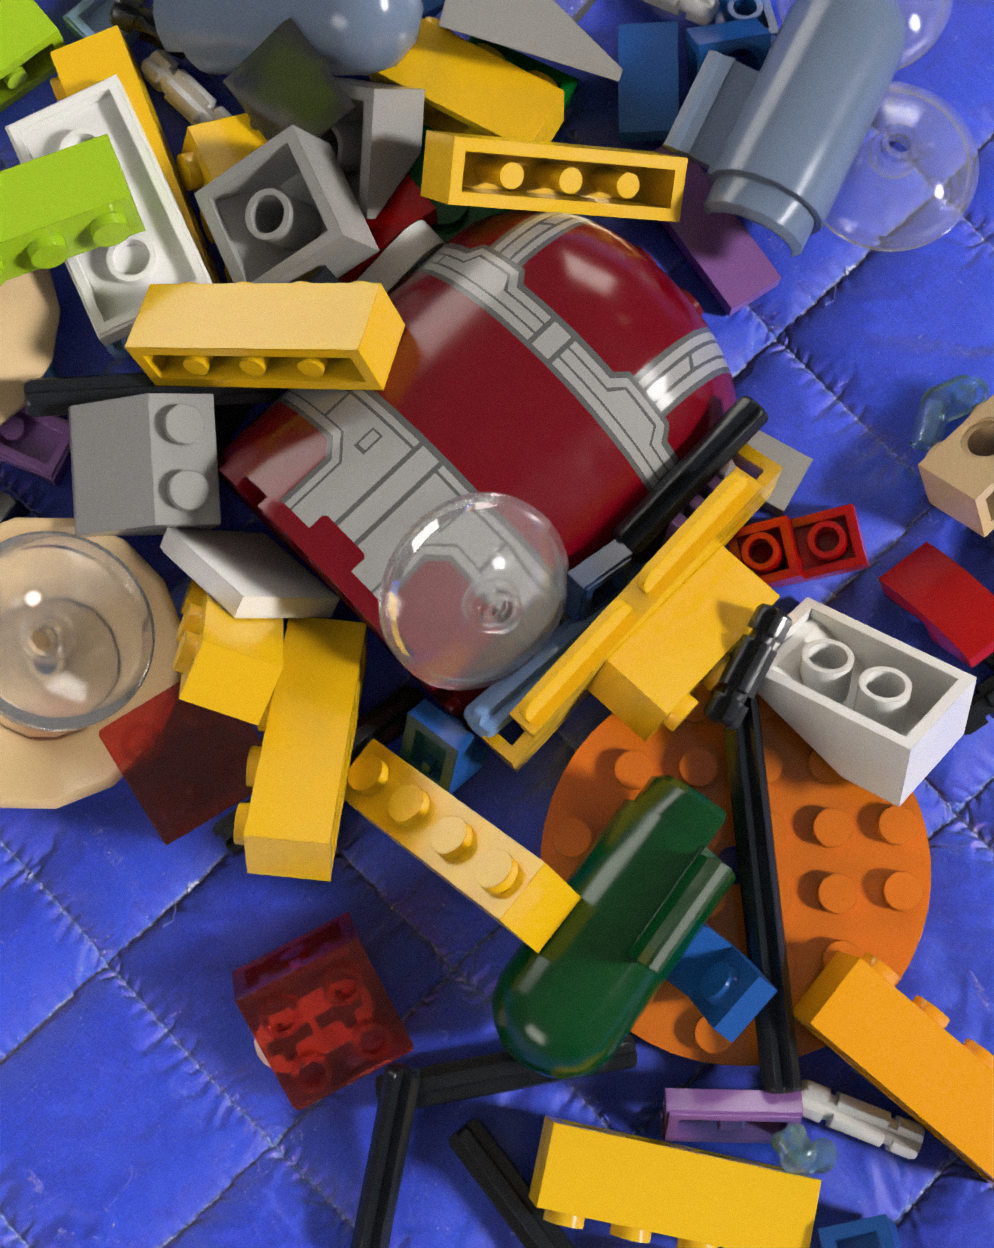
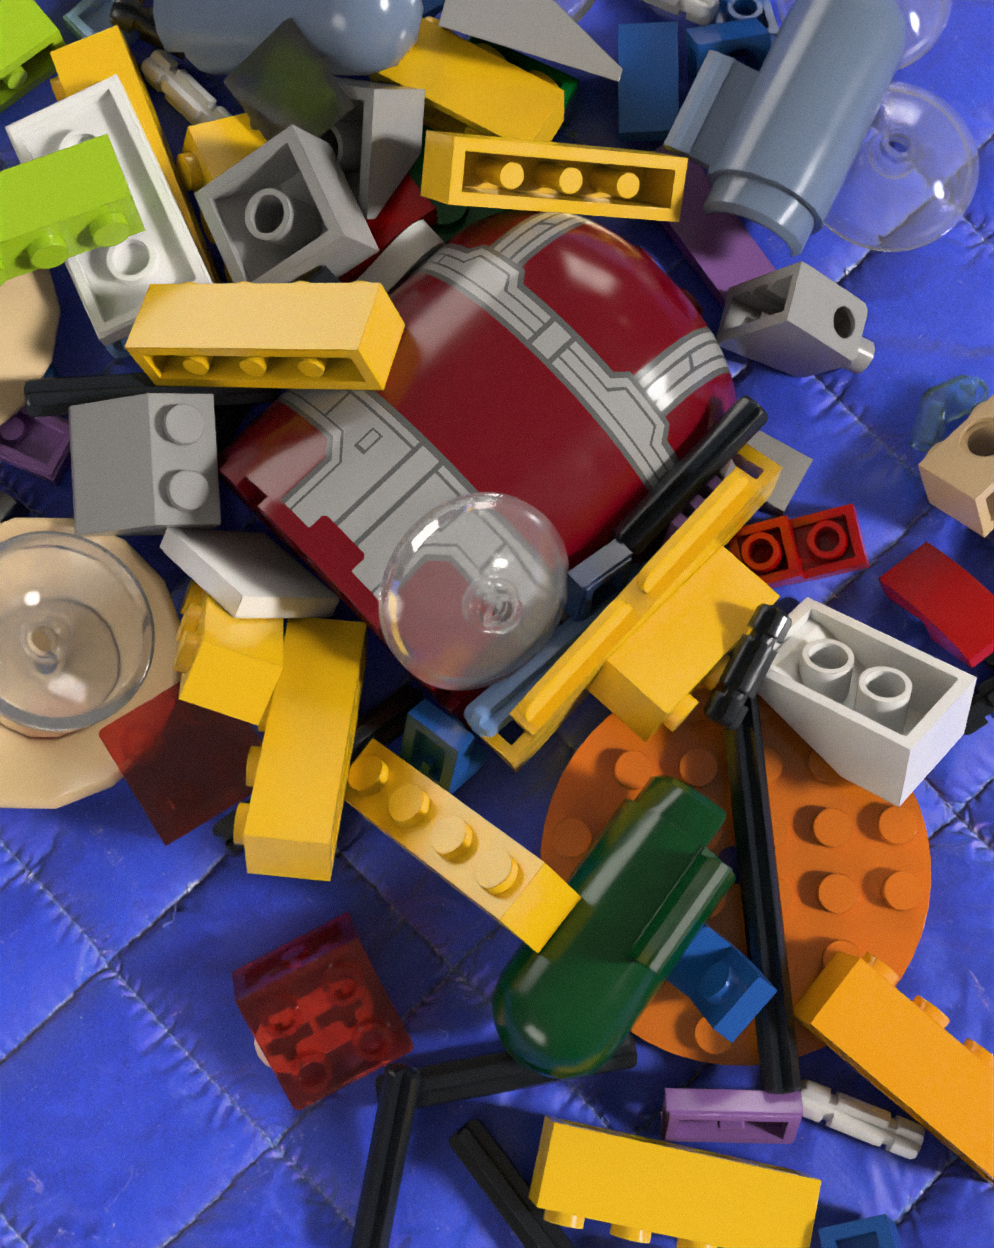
clear light blue arm [771,1122,838,1174] -> none
none -> light grey torso [716,261,875,378]

